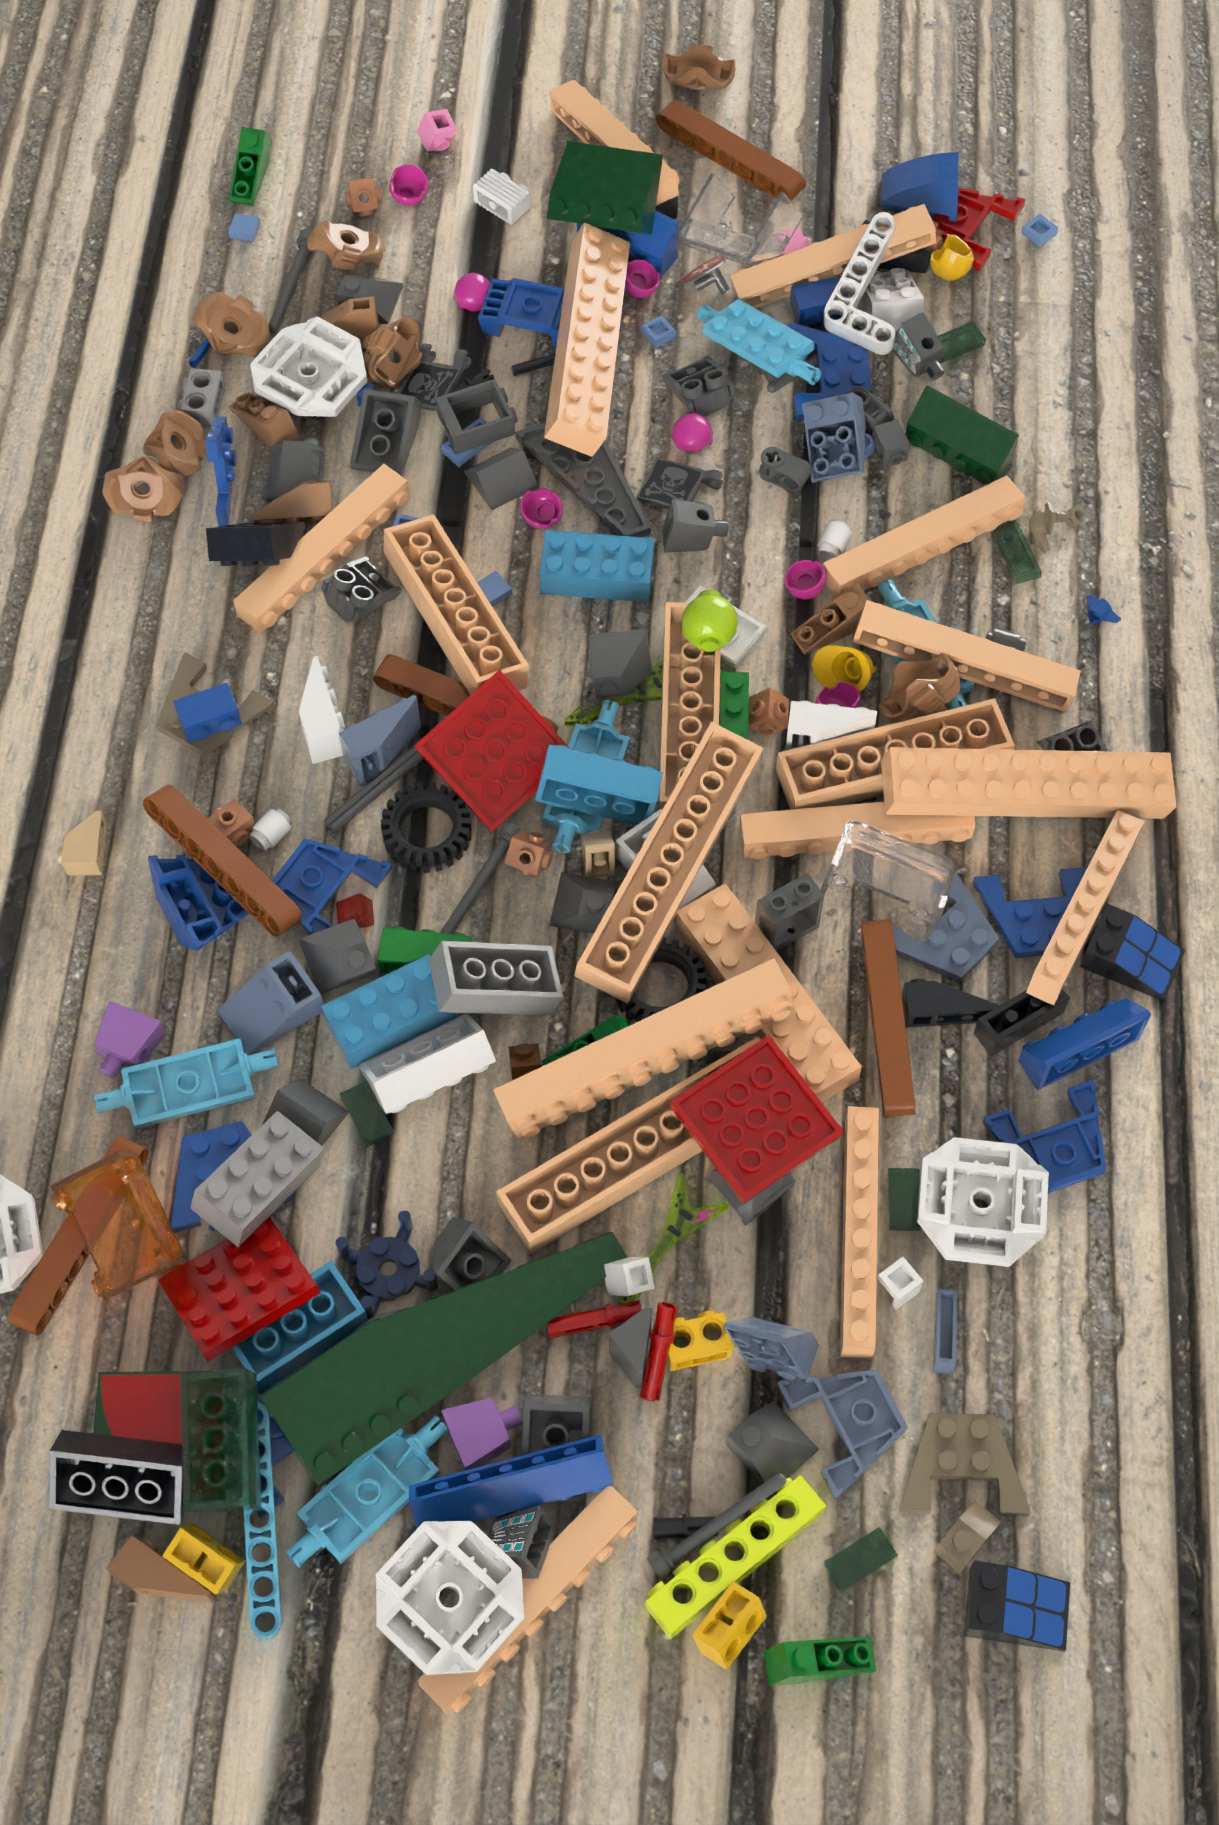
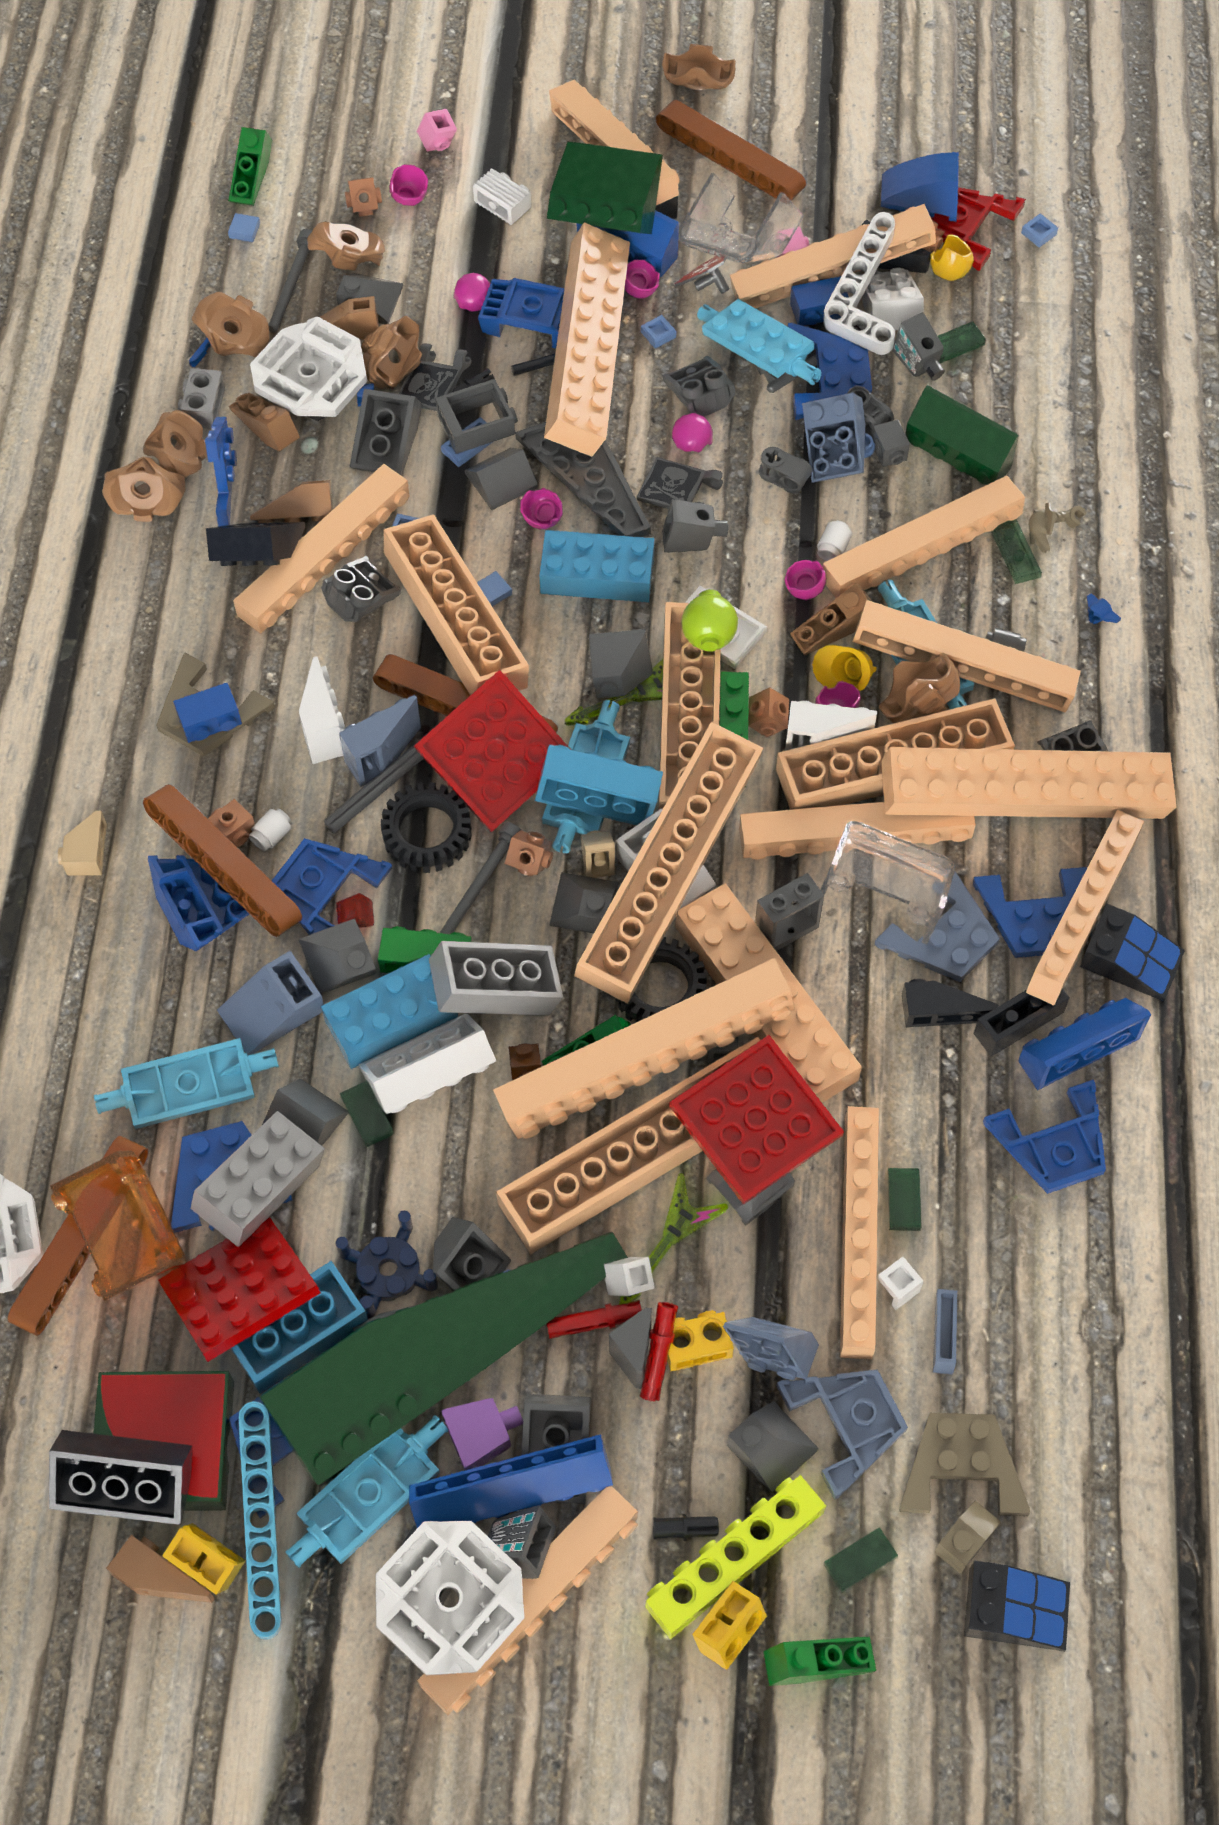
medium lavender torso [94,1001,166,1078] -> none
clear green slope [180,1368,261,1512] -> none
dark grey slope [266,440,326,502] -> none
dark grey piece [647,1473,786,1581] -> none
dark orange beam [861,919,915,1118] -> none
white piece [917,1137,1049,1267] -> none

